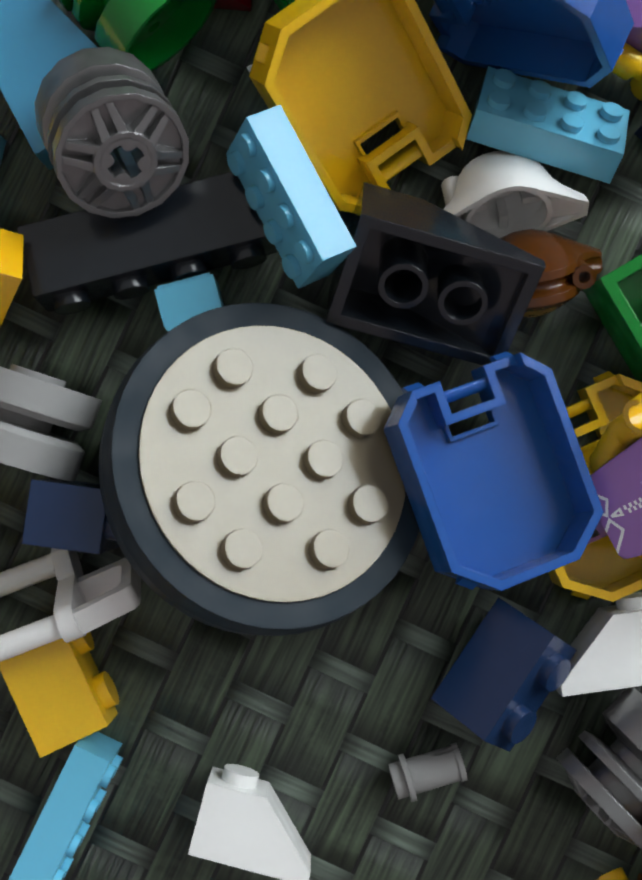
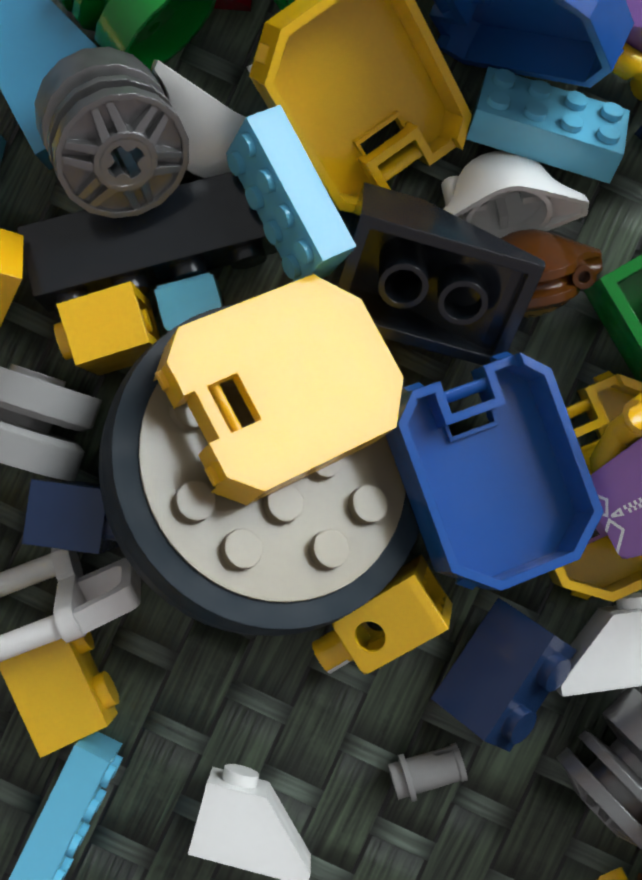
none -> yellow brick [54,281,161,376]
none -> white hat [151,59,246,178]
none -> yellow piece [153,274,404,505]
none -> yellow torso [312,555,453,675]

